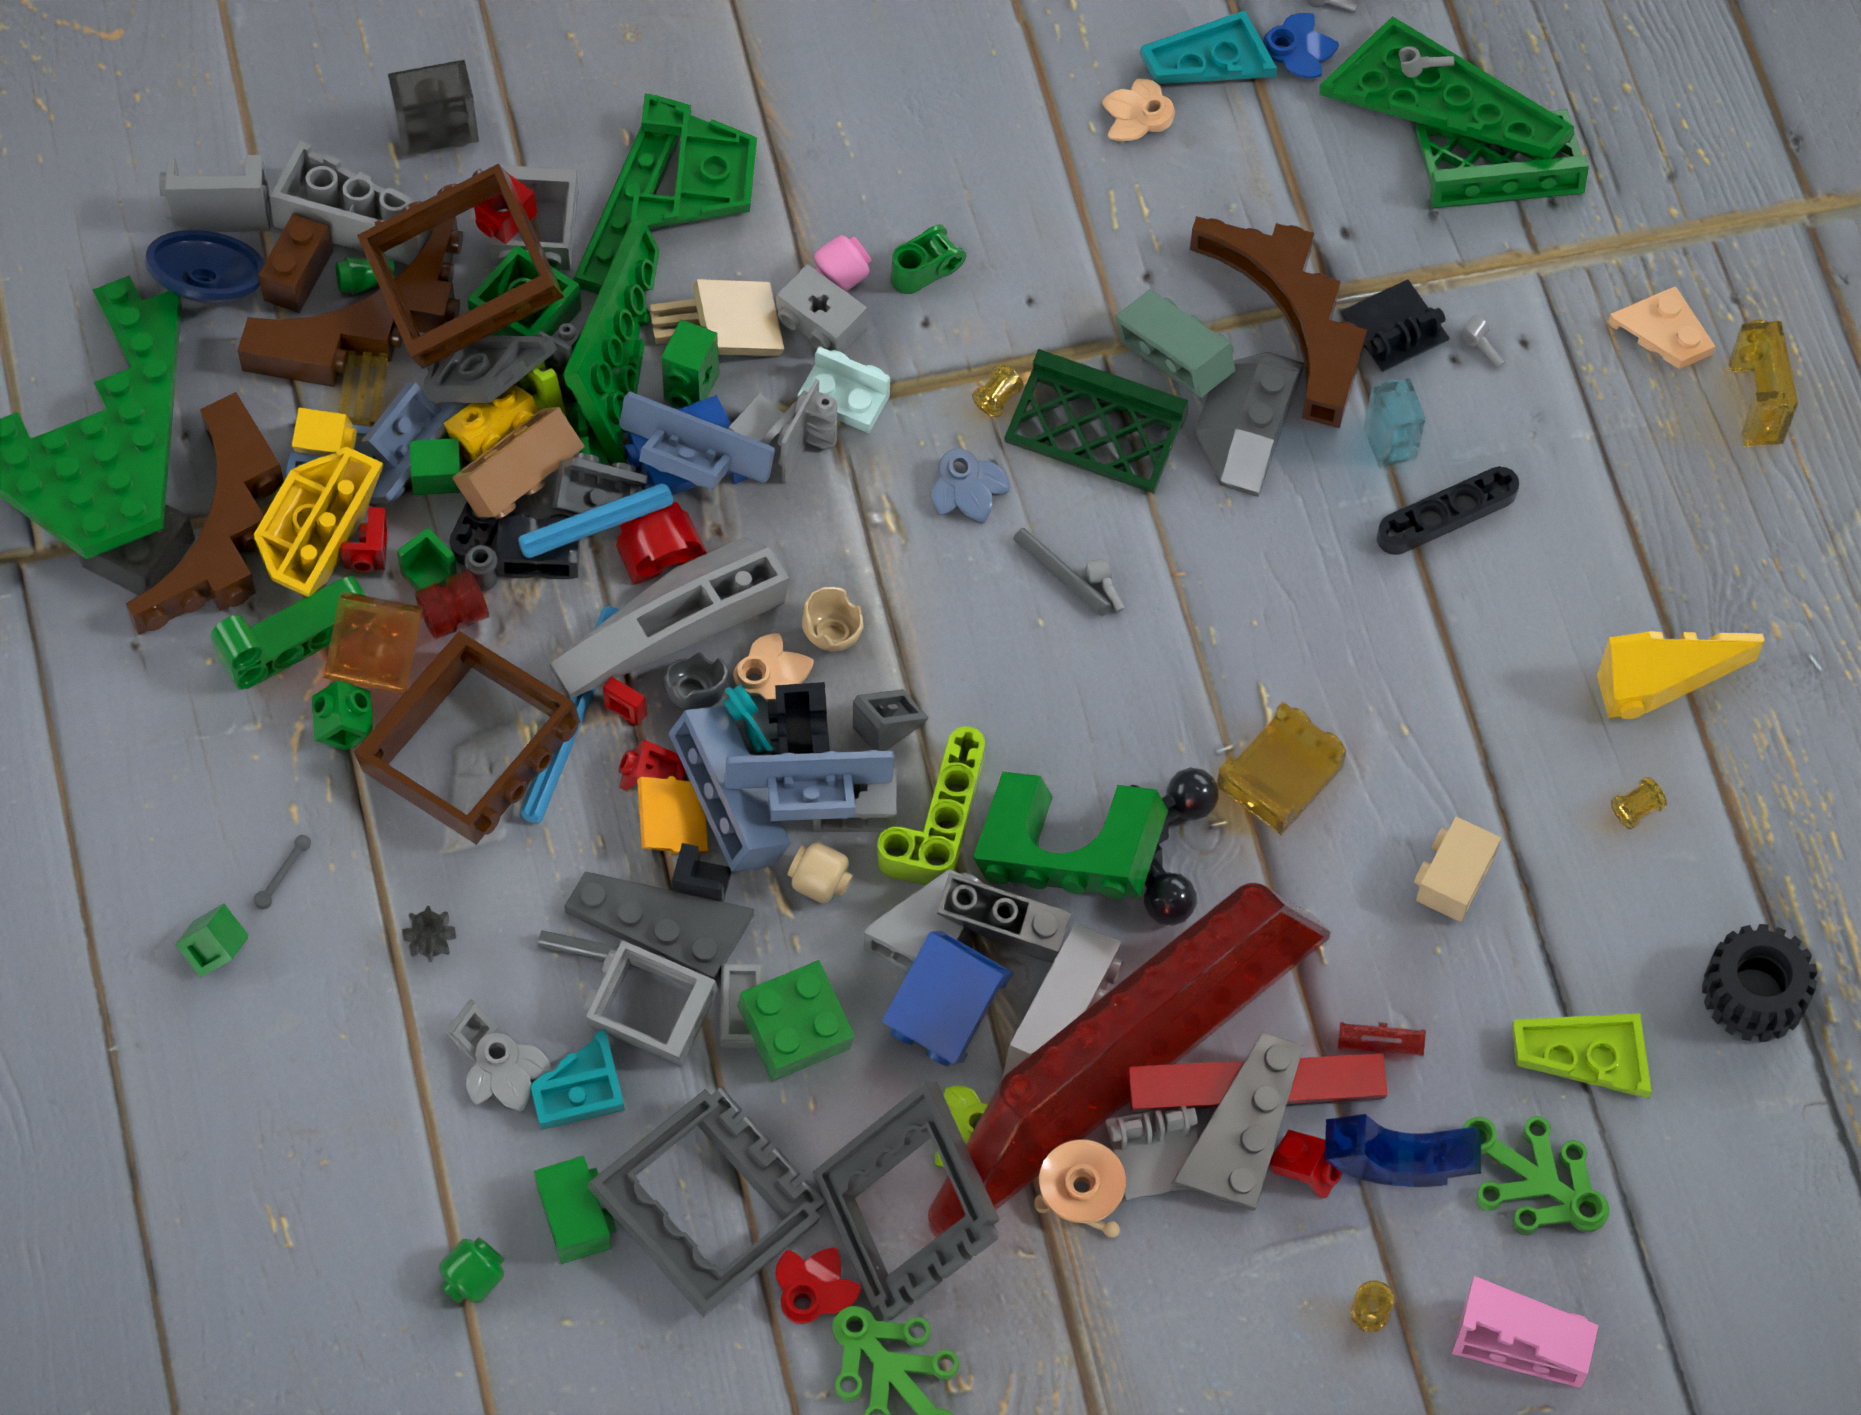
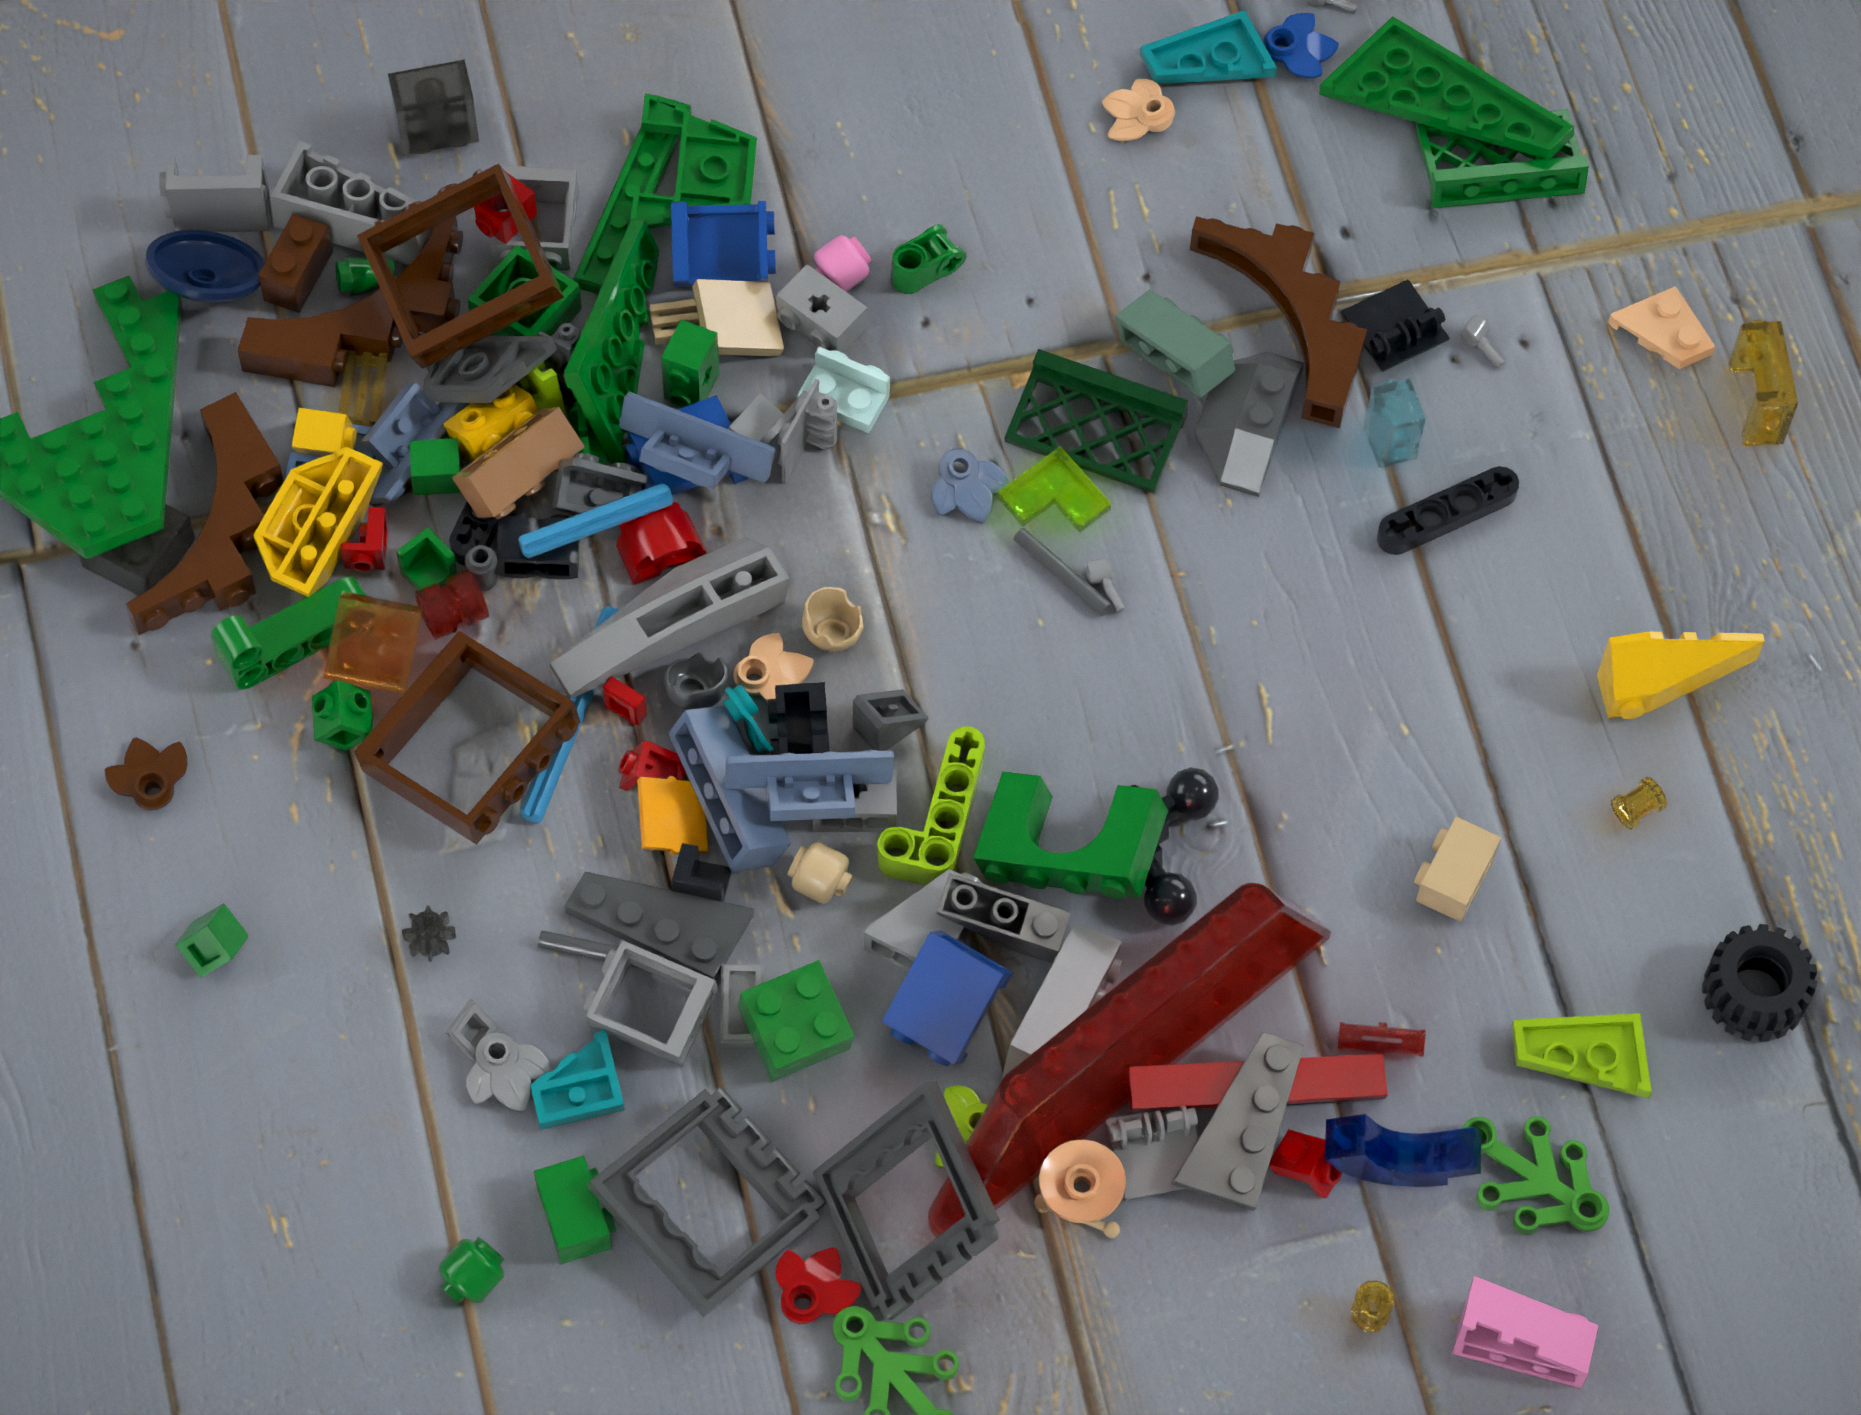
dark grey hinge [254,835,311,909] -> none
clear yellow bush [972,364,1024,417] -> none
clear yellow panel [1217,702,1347,835] -> none
light grey hand [1399,46,1454,77] -> none
none -> reddish brown plate [105,737,188,810]
none -> blue panel [671,201,776,287]
none -> clear neon green plate [998,446,1112,533]

